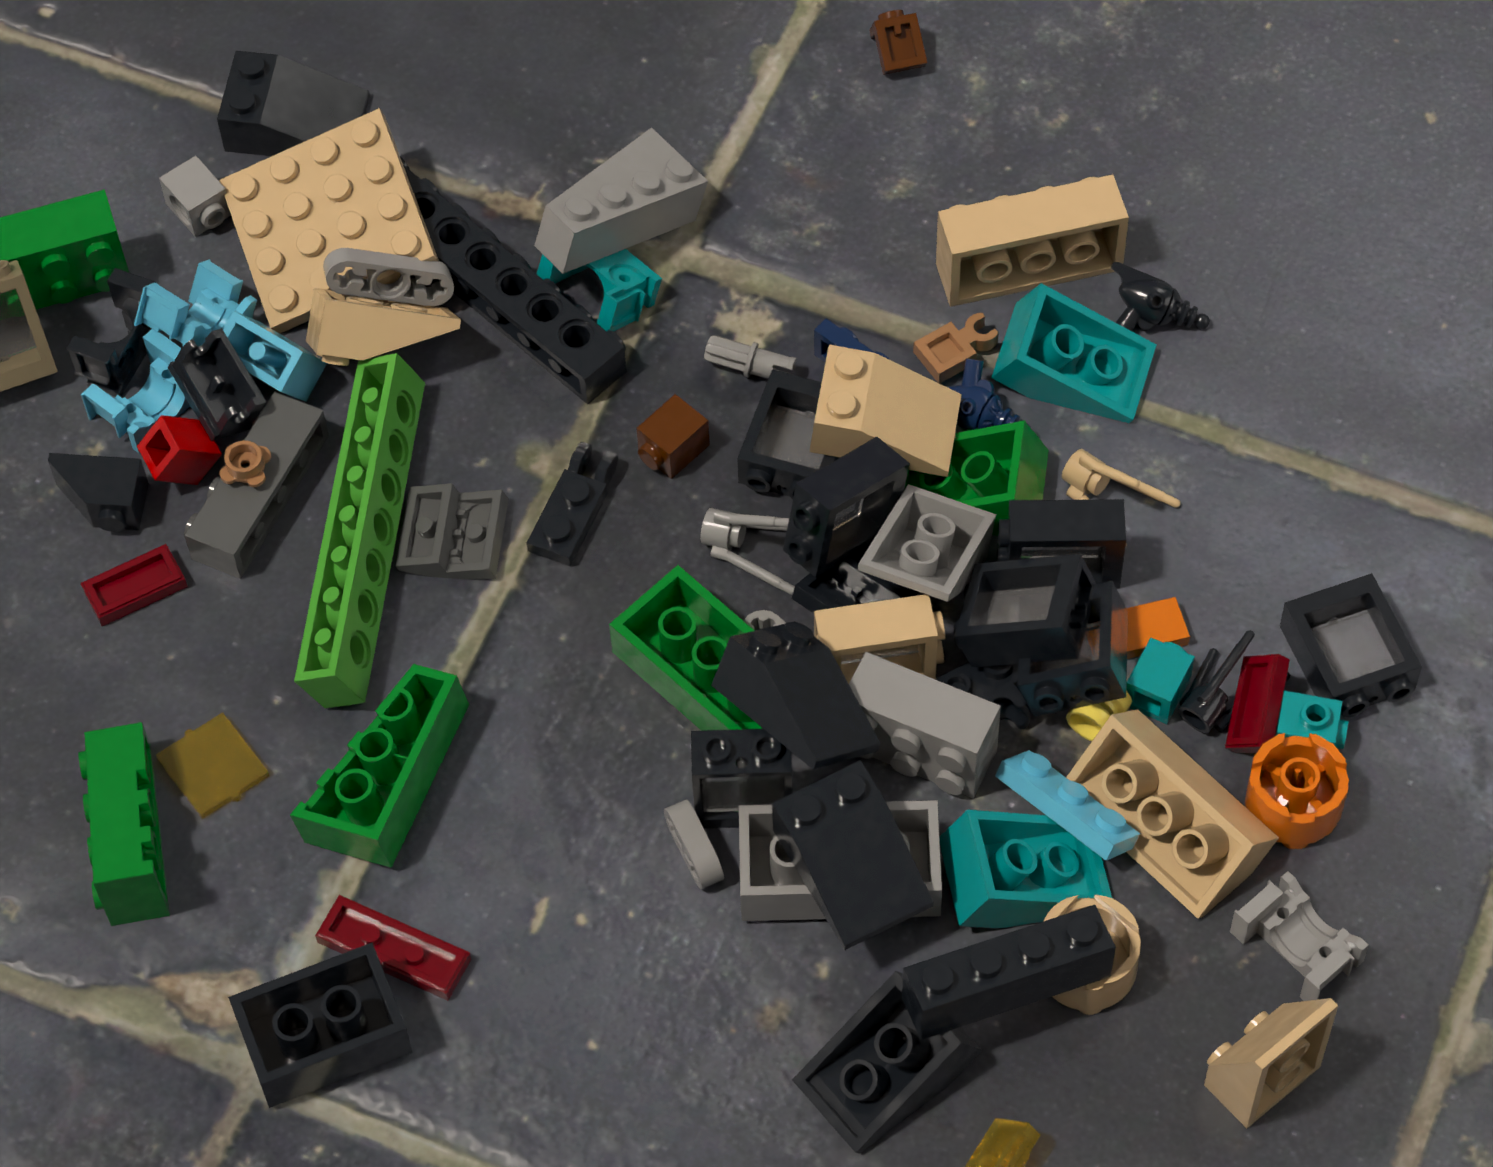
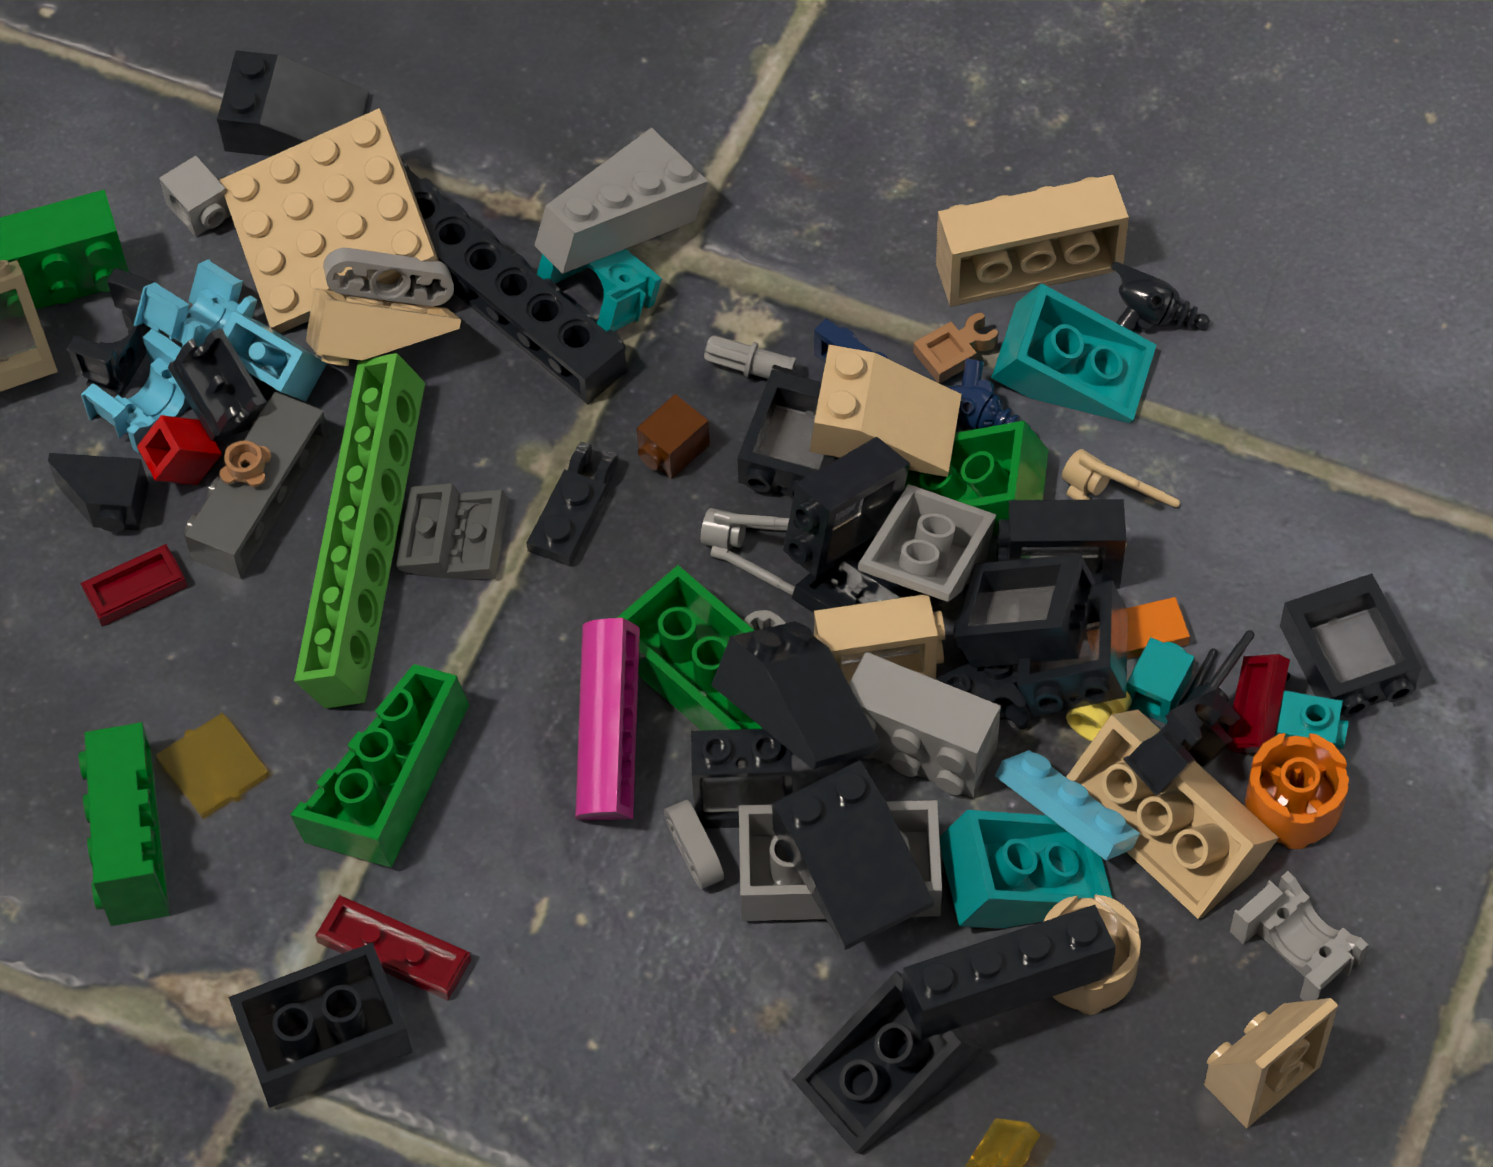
reddish brown bracket [869,10,927,75] -> none
none -> dark pink brick [575,618,640,820]
none -> black piece [1123,689,1241,796]

